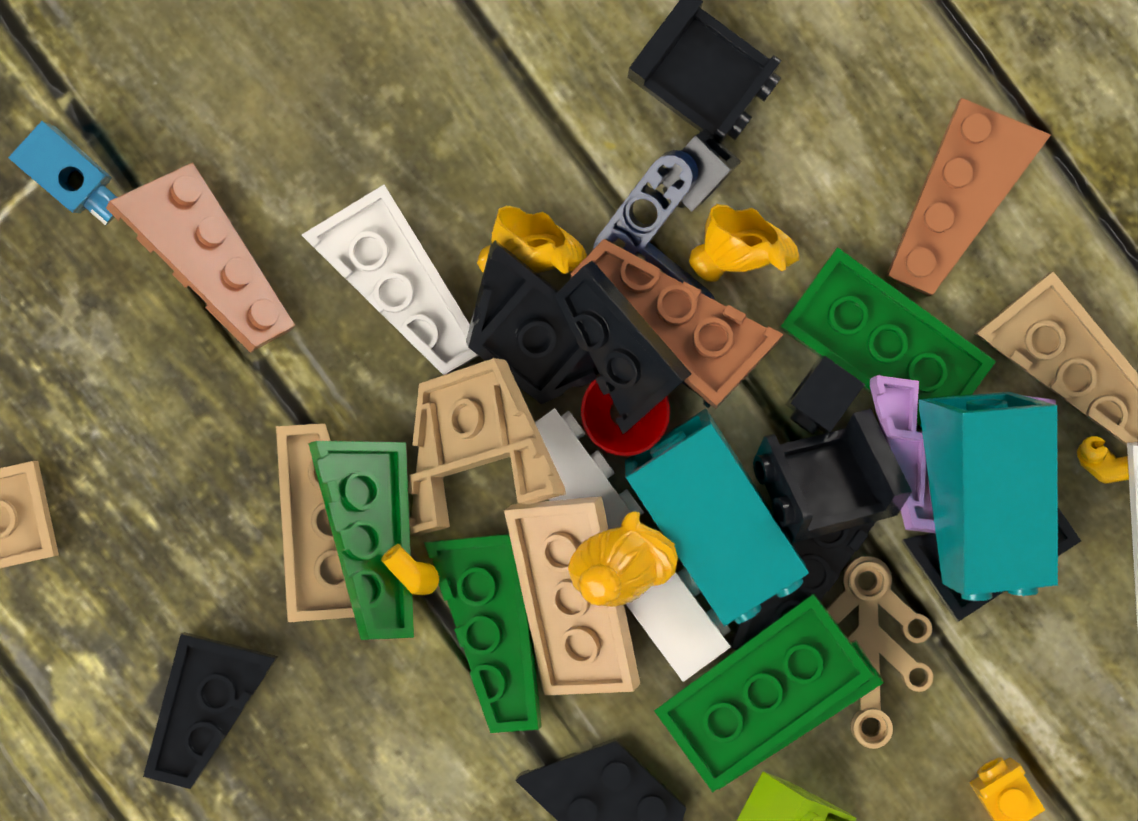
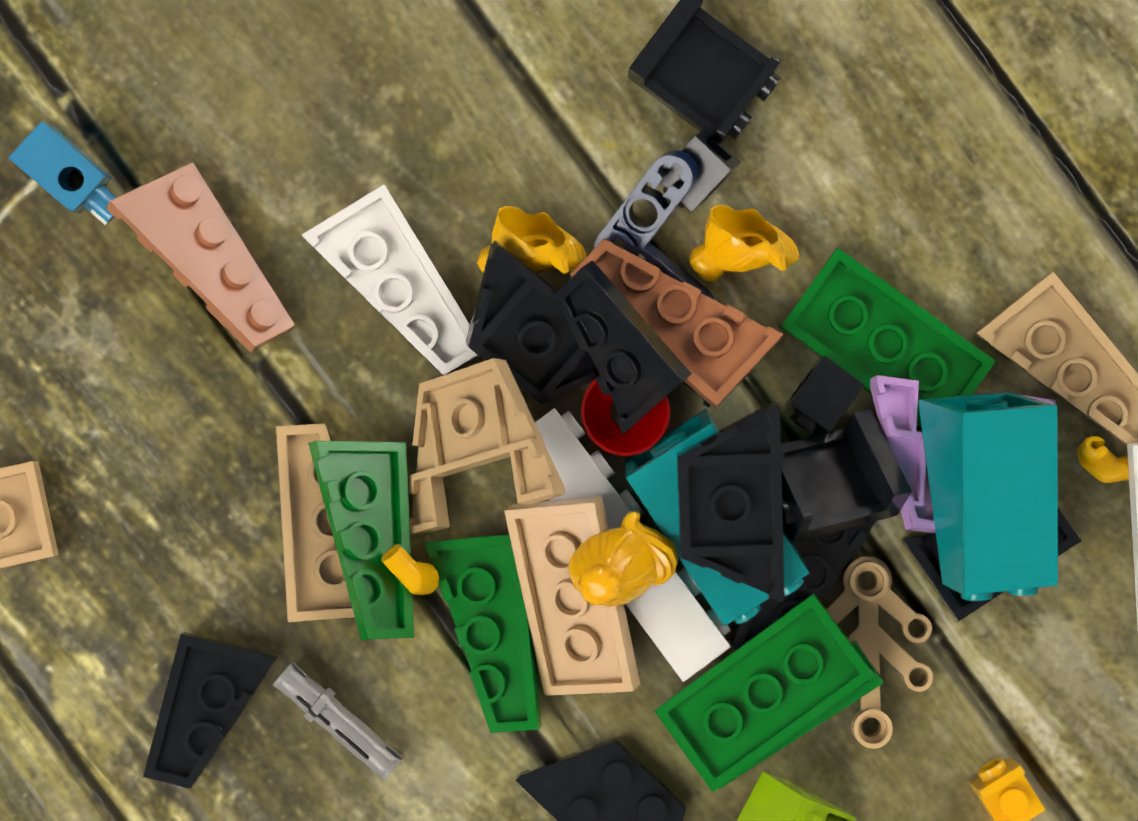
nougat wing [885,98,1051,296] -> none
none -> light grey pin [273,661,403,781]
none -> black wing [677,403,785,601]

